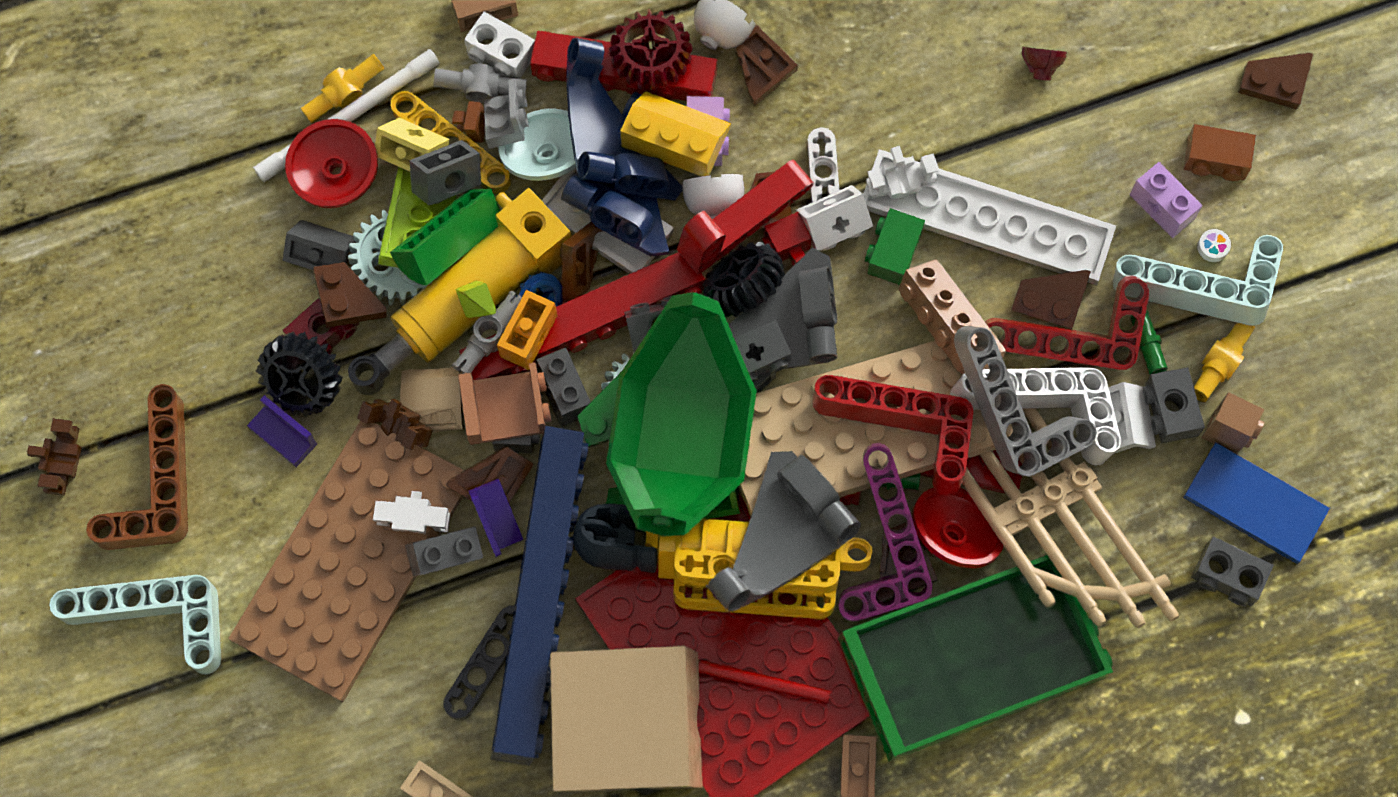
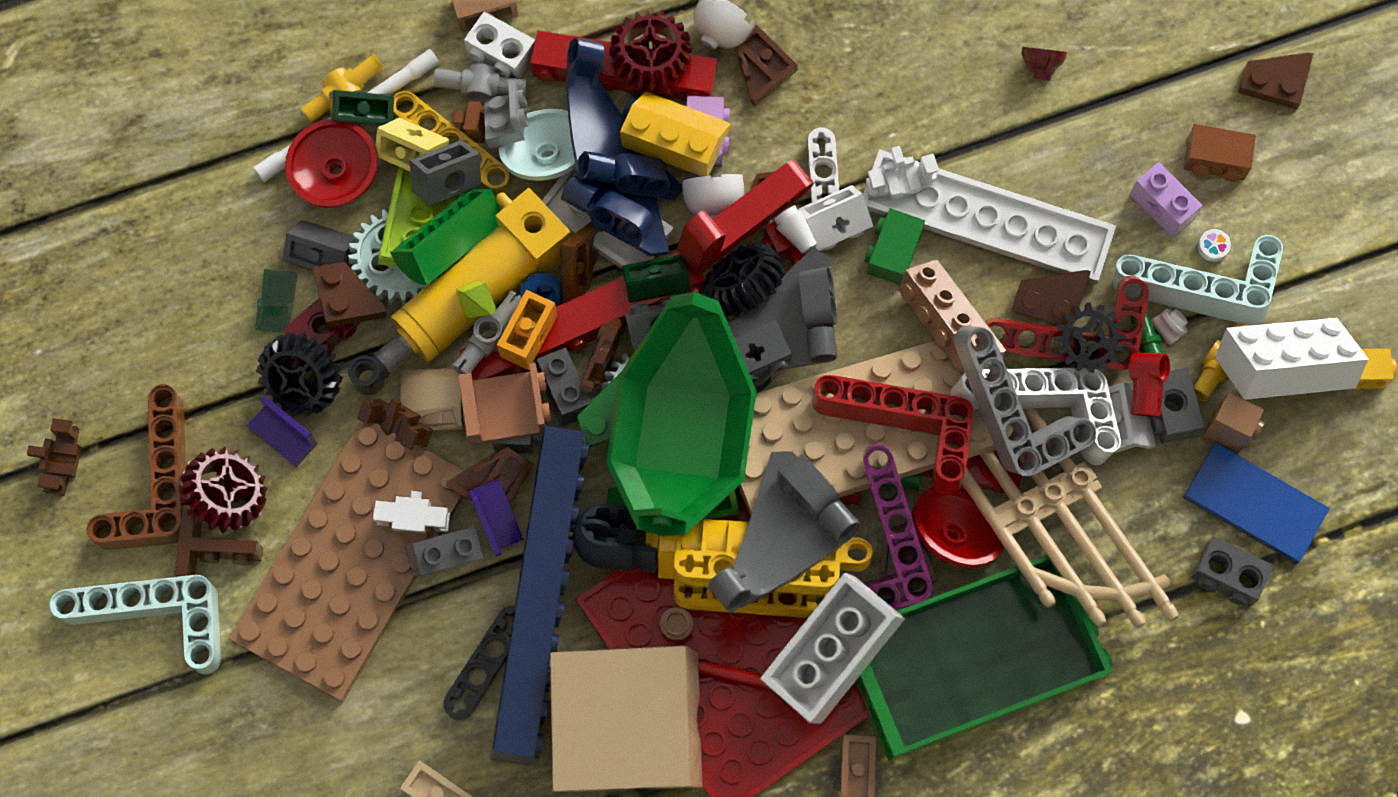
none -> reddish brown bracket [174,511,263,577]
none -> dark red gear [178,447,268,534]
none -> clear green slope [255,269,298,333]
none -> dark green slope [329,90,394,125]
none -> reddish brown wing [579,318,626,393]
none -> dark green slope [622,255,691,303]
none -> medium nougat plate [660,607,693,641]
none -> white brick [760,573,905,724]
none -> white cone [774,205,817,254]
none -> black gear [1054,303,1126,373]
none -> red piece [1128,353,1170,417]
none -> white plate [1151,308,1188,347]
none -> white brick [1215,318,1369,400]
none -> yellow brick [1354,349,1397,389]

